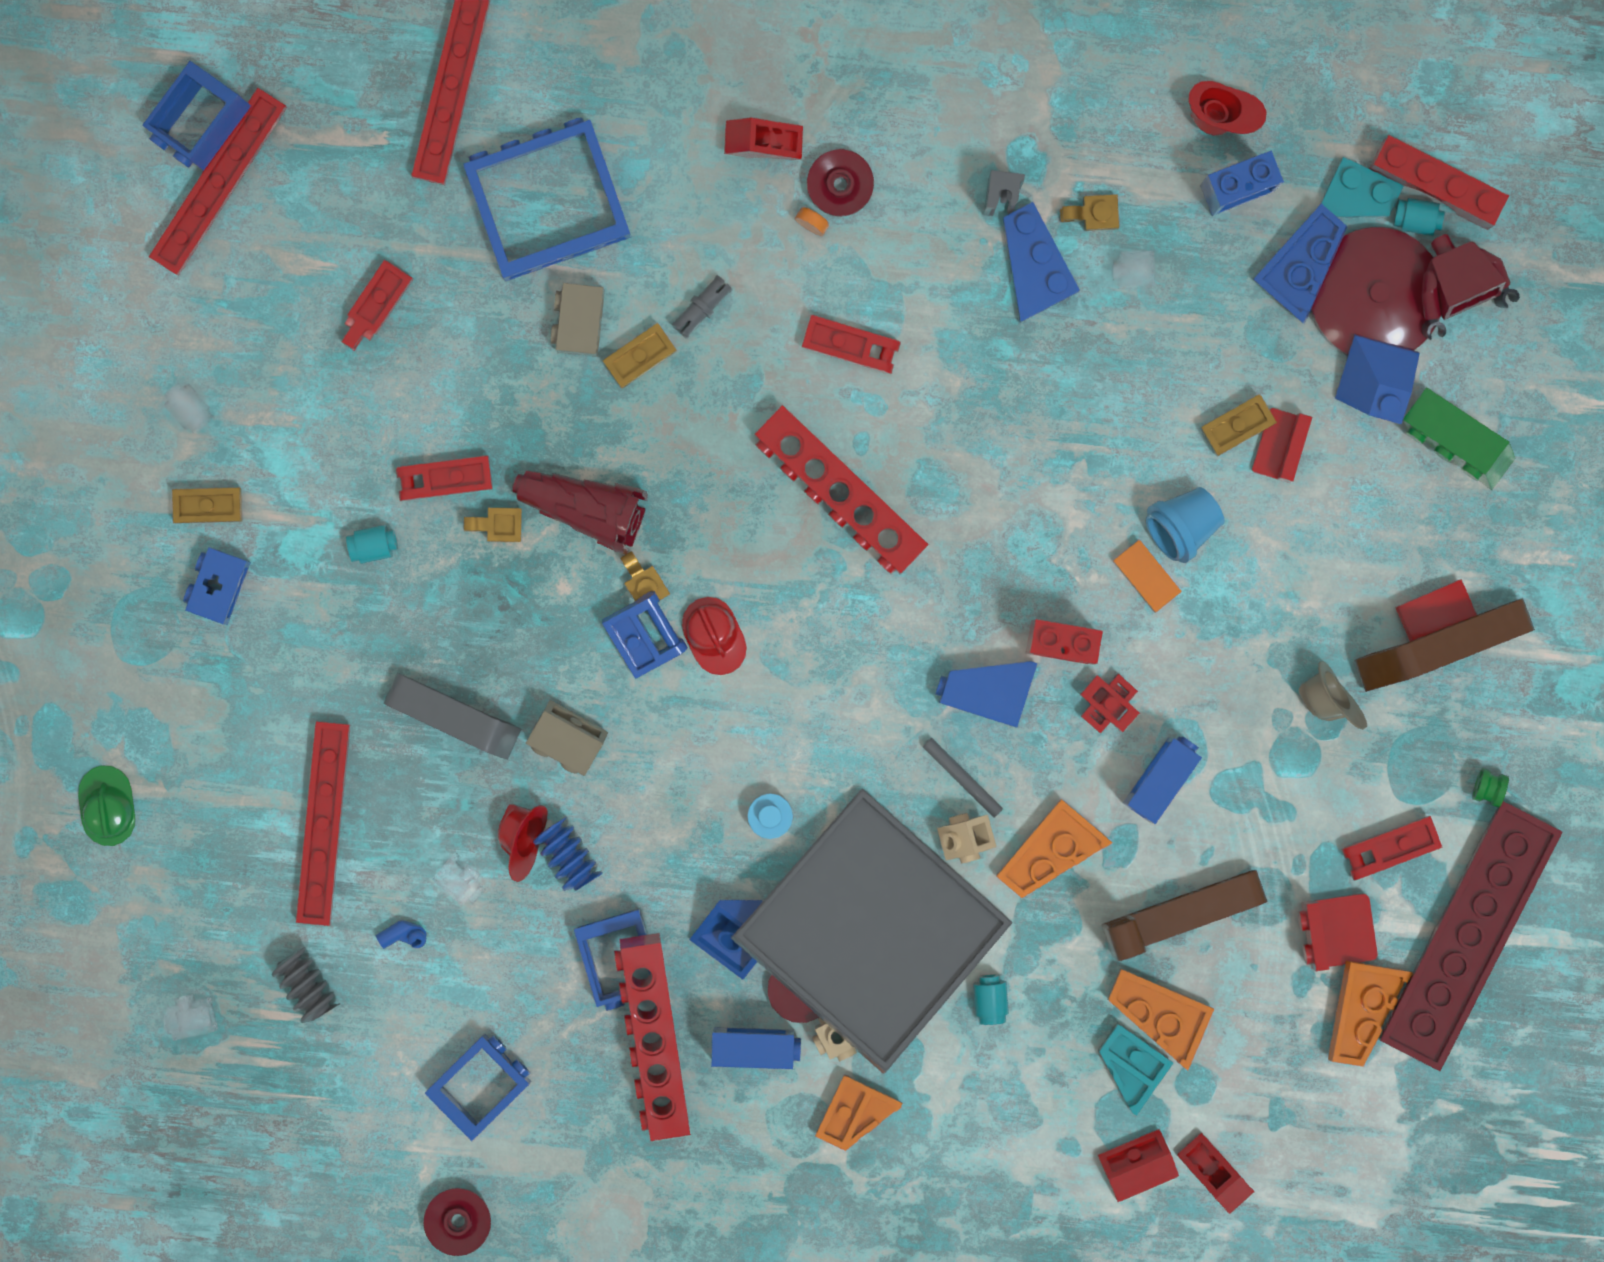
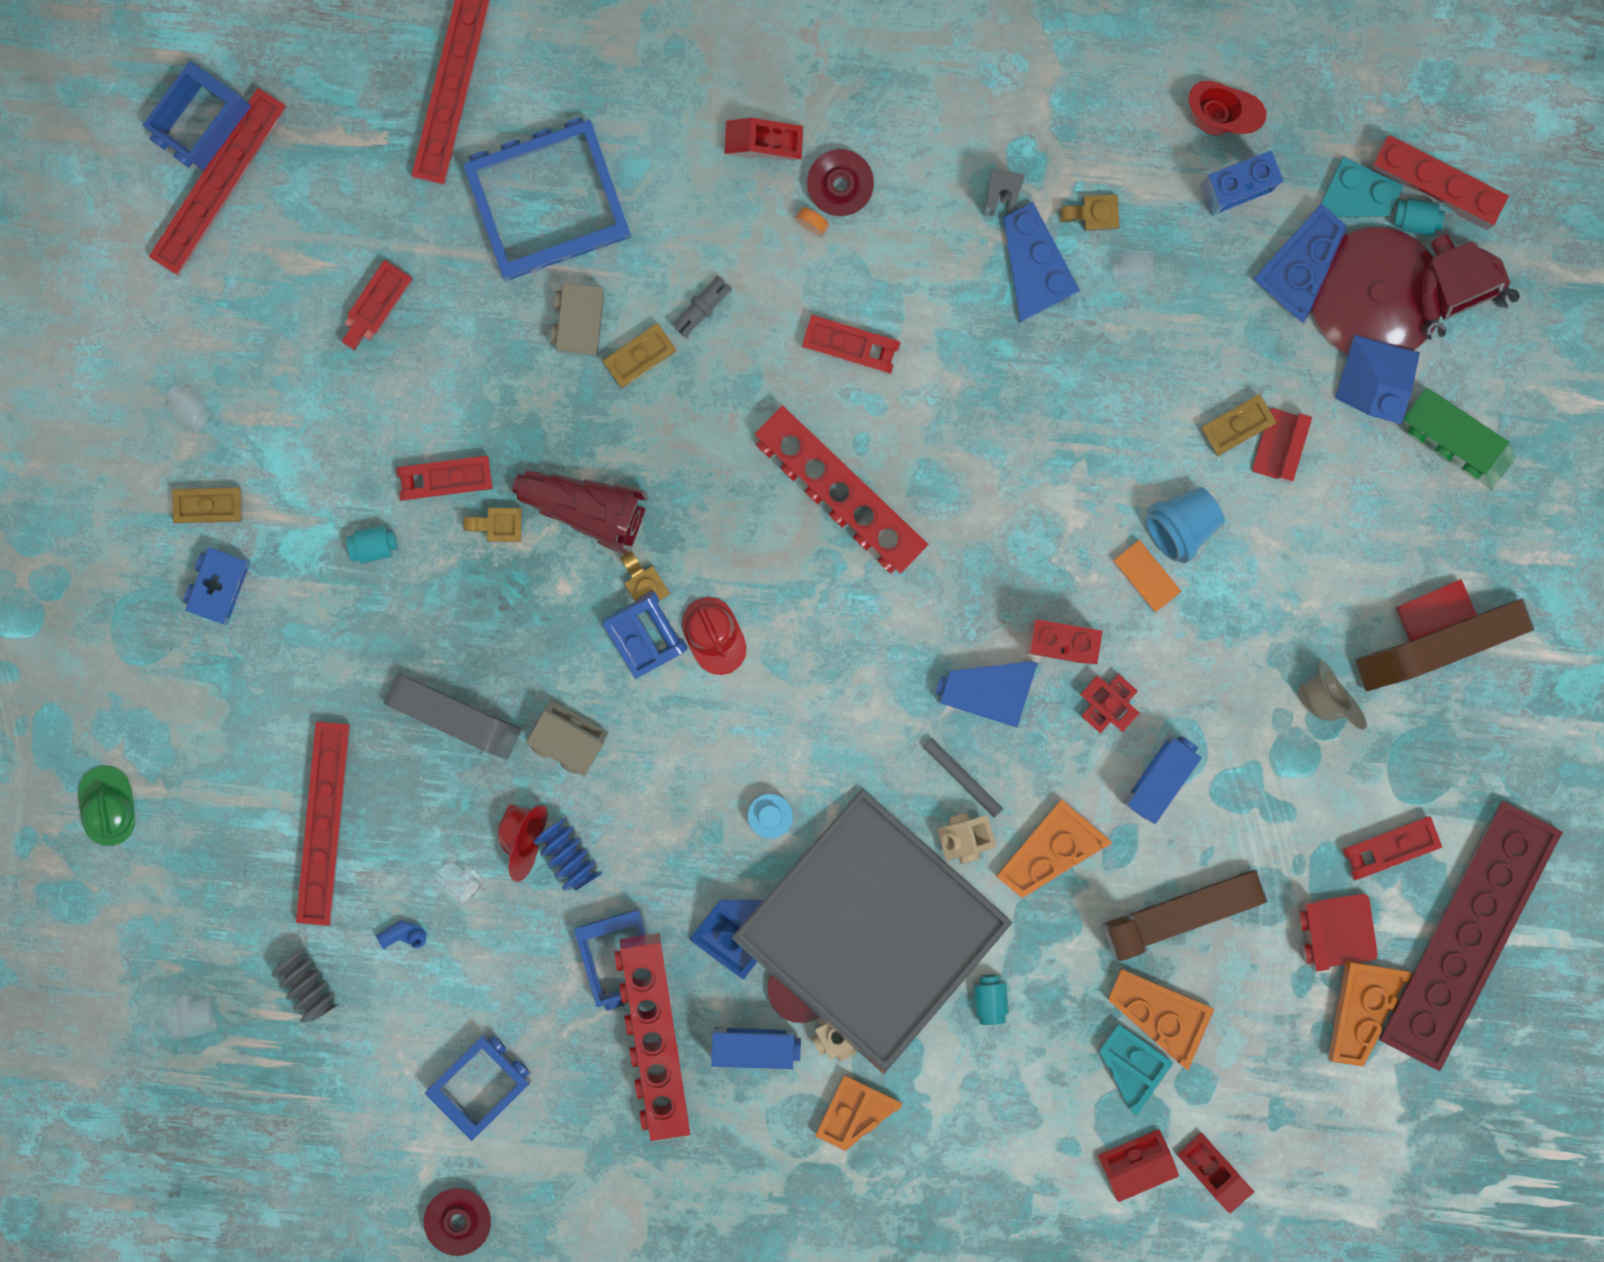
green wheel [1472,768,1509,808] -> none

